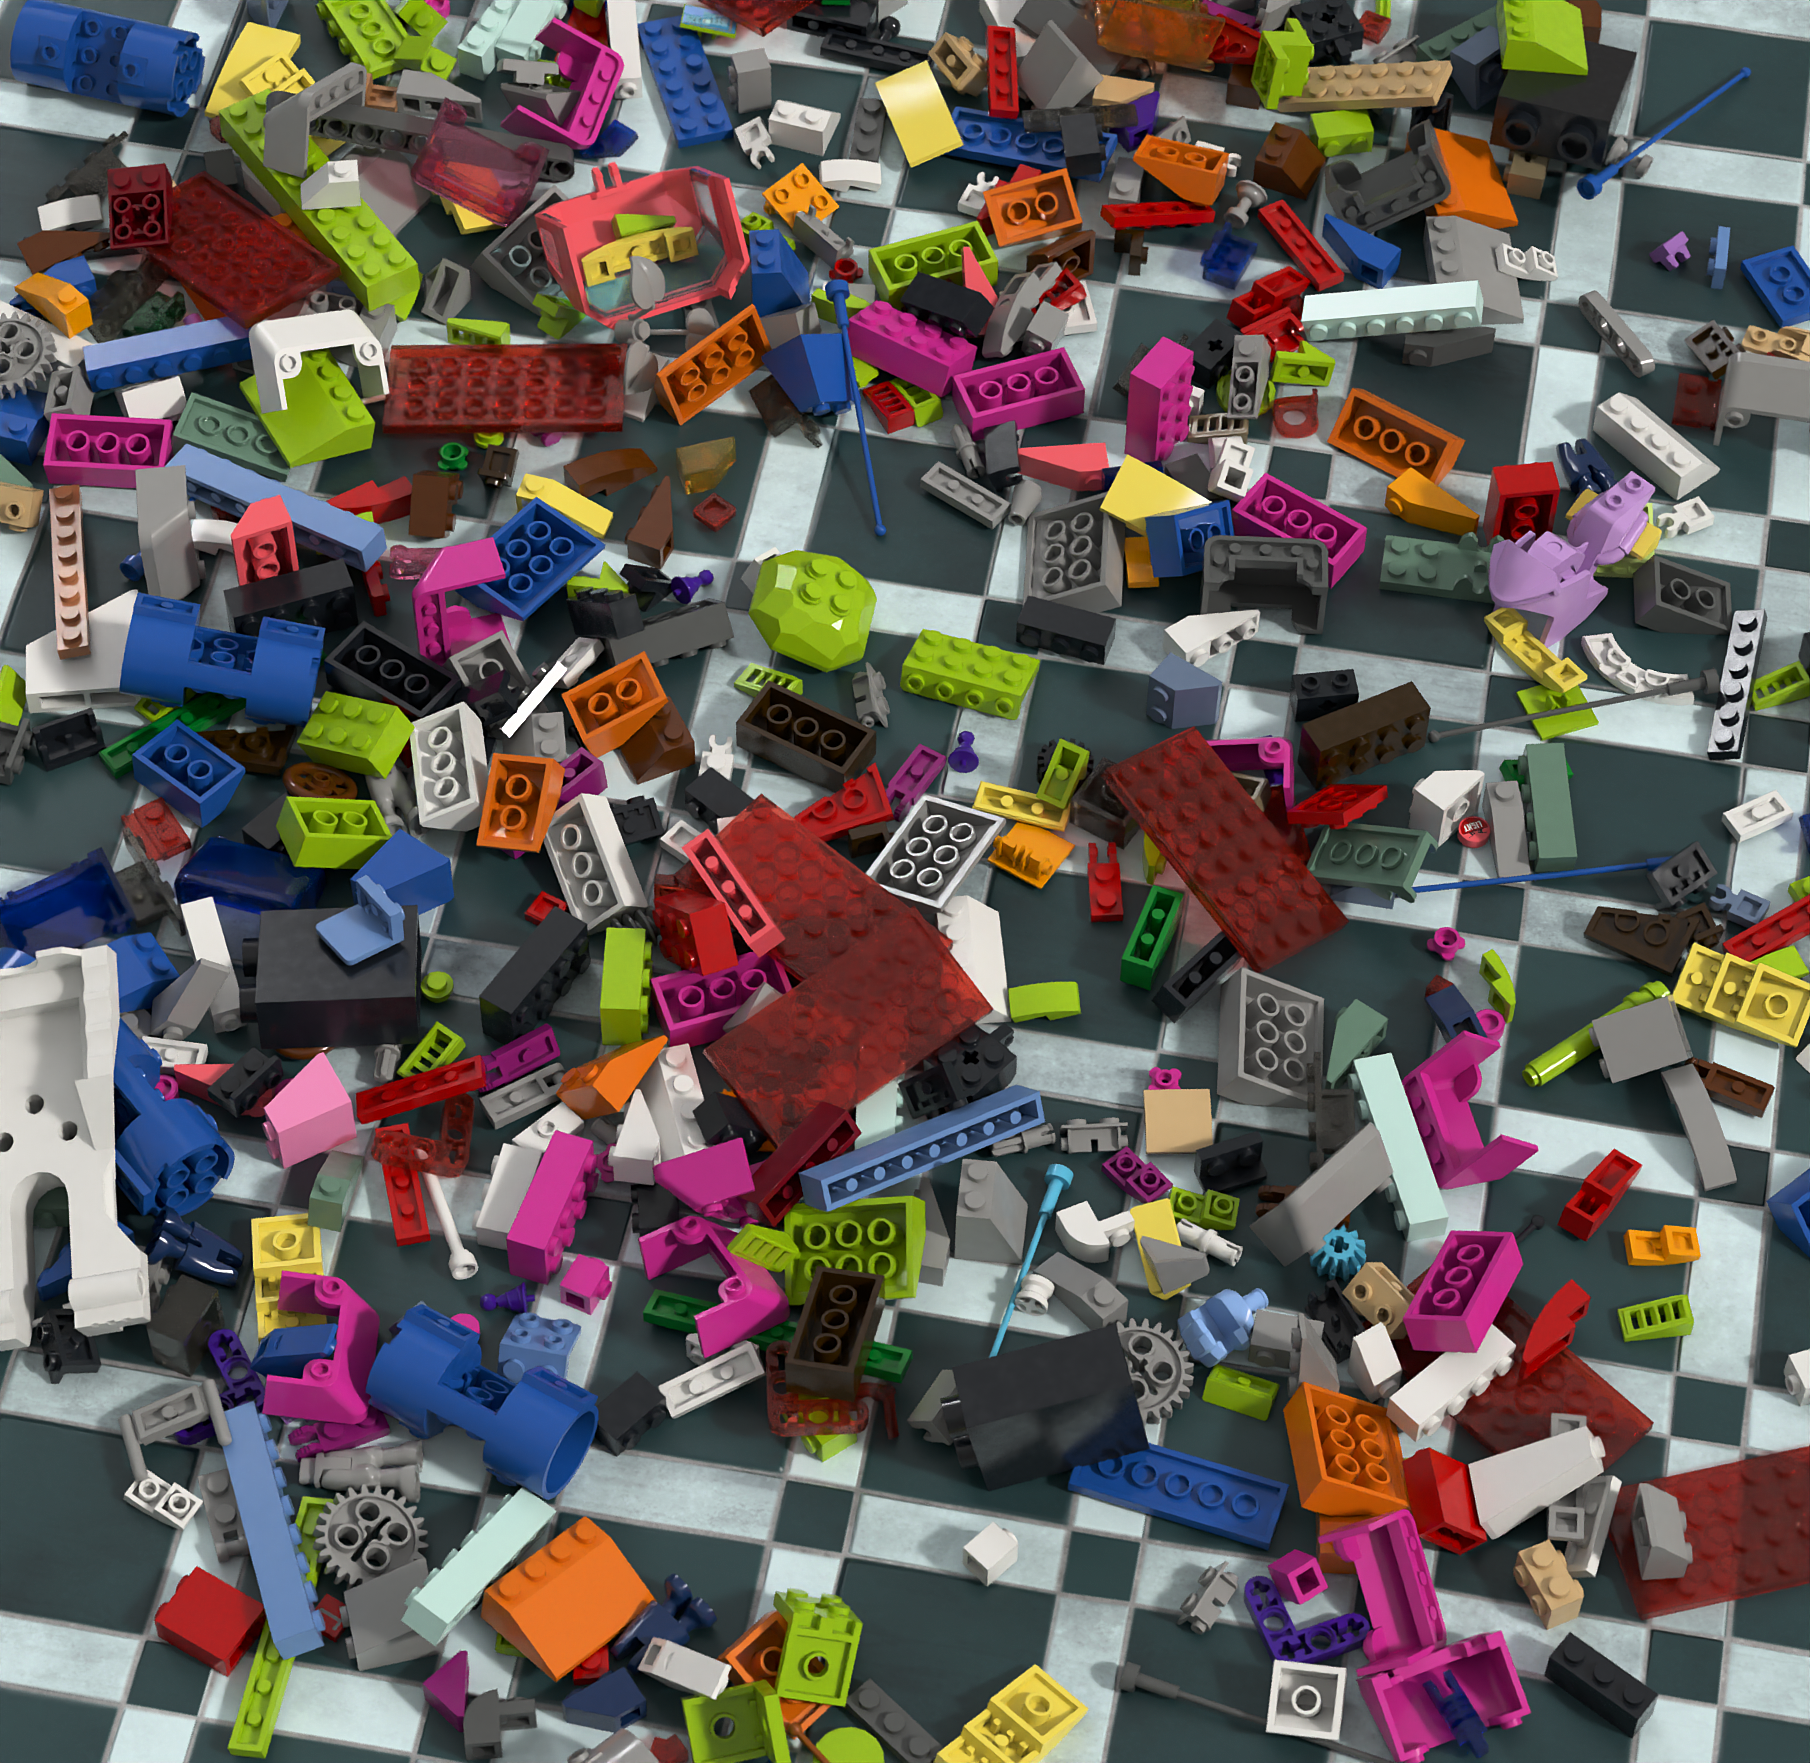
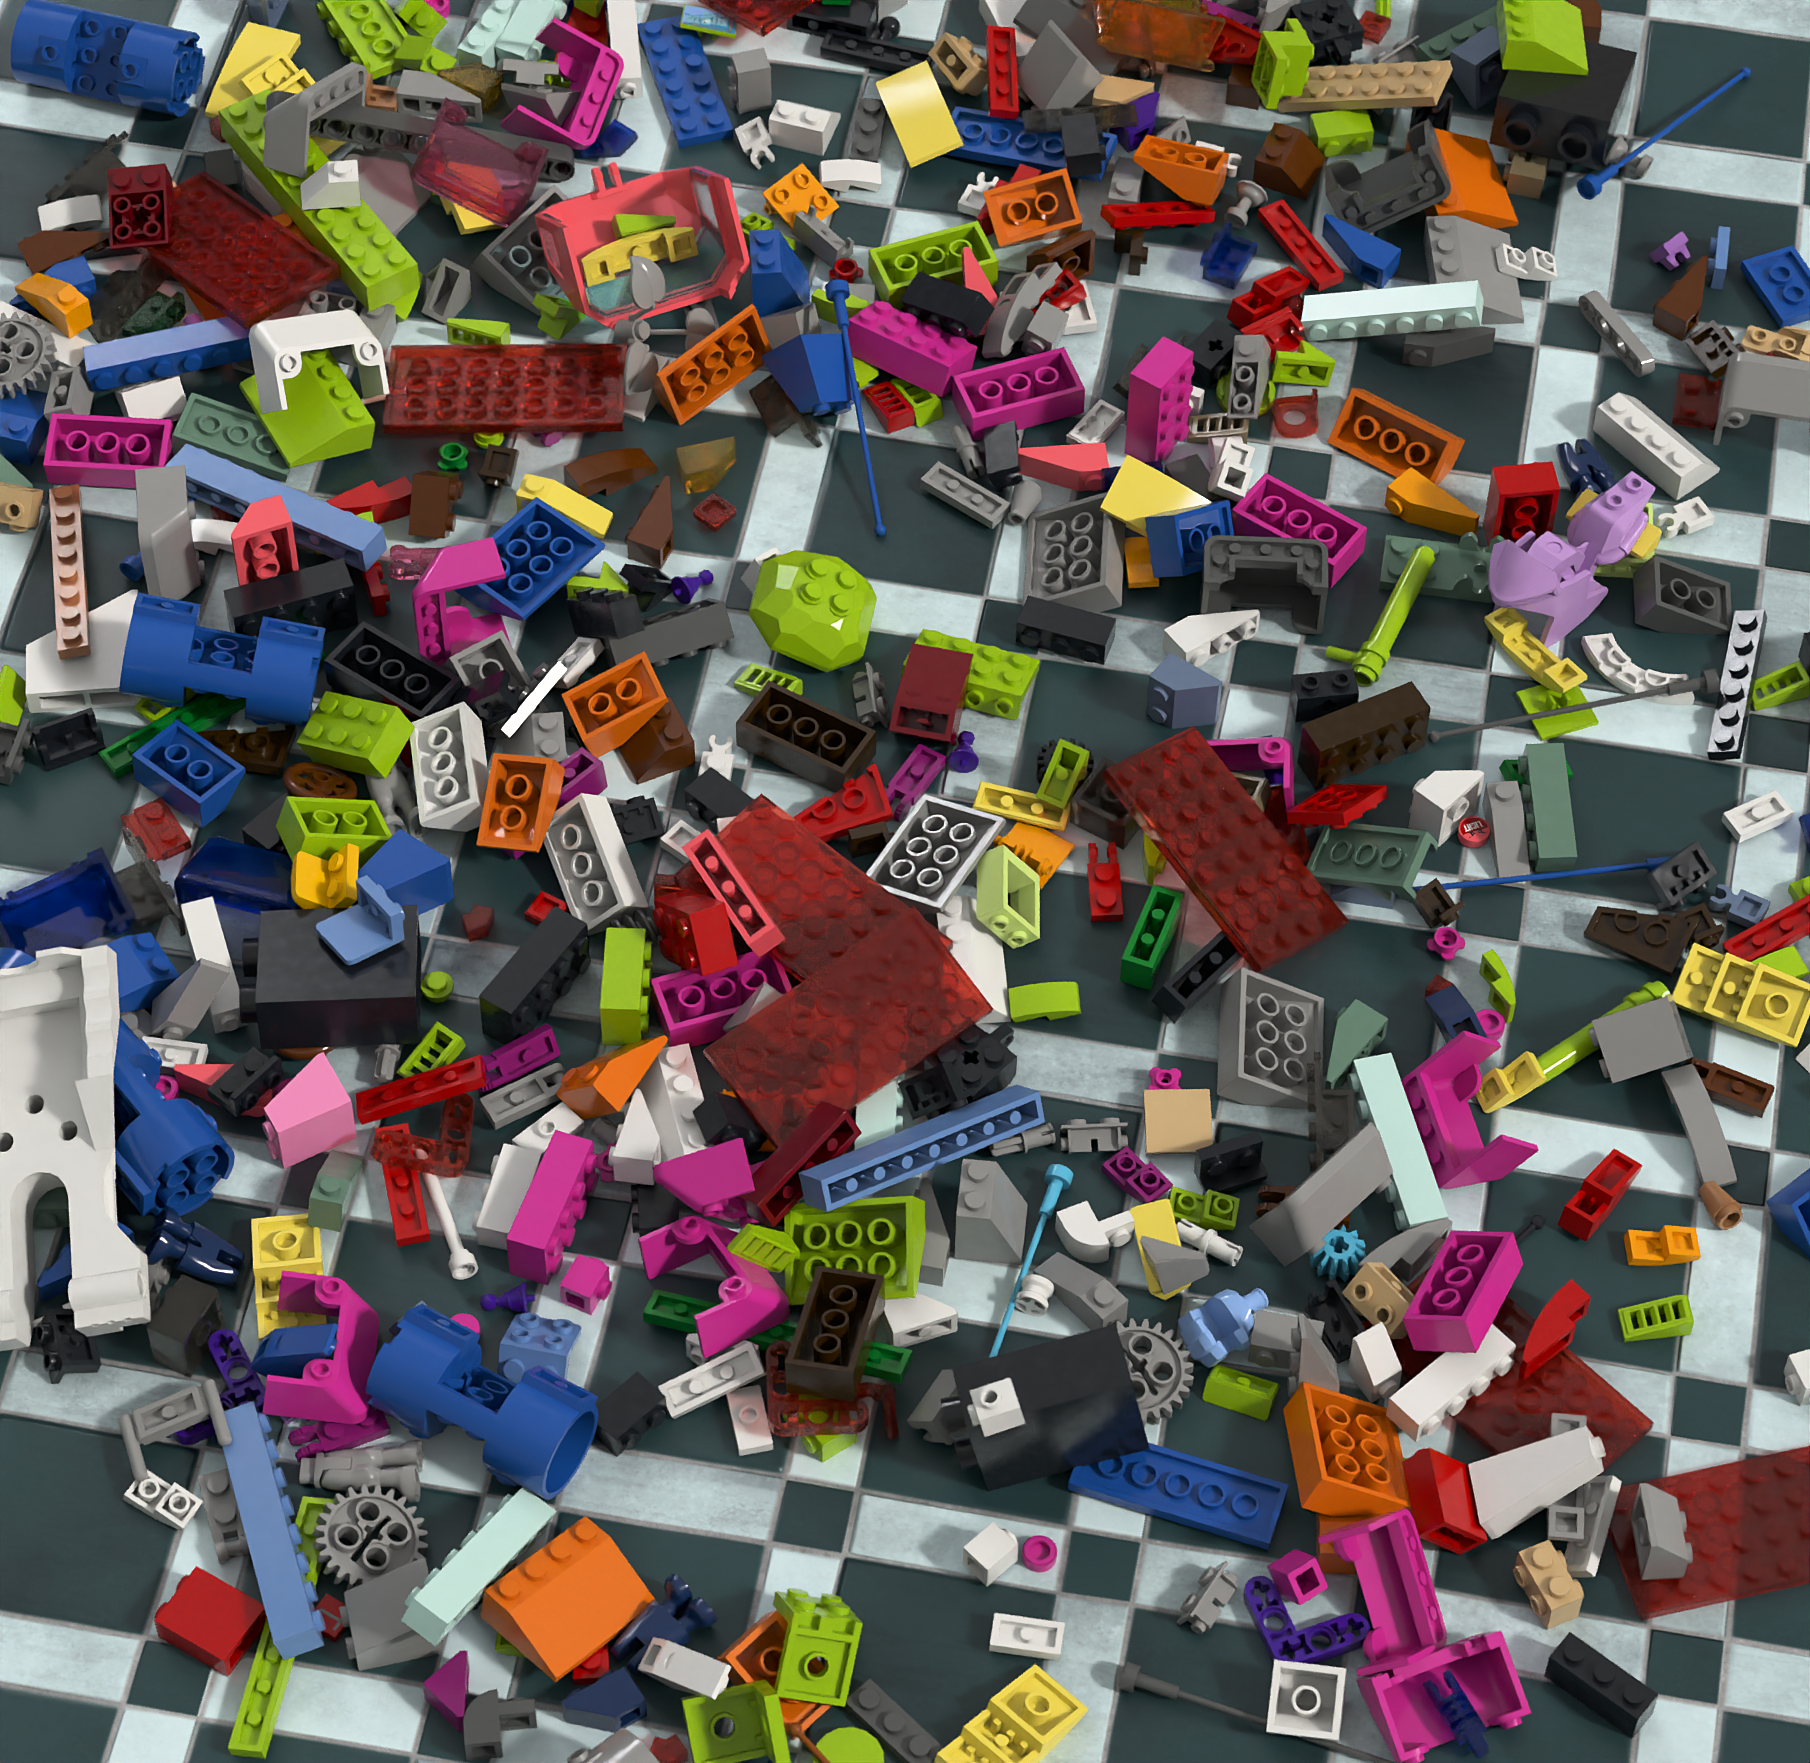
none -> yellow piece [291,843,359,909]
none -> clear yellow slope [437,63,504,114]
none -> clear red piece [462,904,494,942]
none -> white plate [726,1385,773,1456]
none -> white slope [880,1293,958,1348]
none -> dark red slope [889,643,973,746]
none -> white brick [967,1377,1025,1437]
none -> yellowish green window [976,845,1040,949]
none -> white plate [989,1613,1065,1661]
none -> dark pink tile [1022,1535,1057,1572]
none -> white plate [1066,399,1125,445]
none -> lime cylinder [1325,546,1435,687]
none -> light grey slope [1357,1218,1452,1282]
none -> dark brown bracket [1413,878,1465,929]
none -> light yellow slope [1475,1051,1547,1114]
none -> reddish brown slope [1653,255,1708,341]
none -> medium nougat cone [1699,1181,1743,1230]

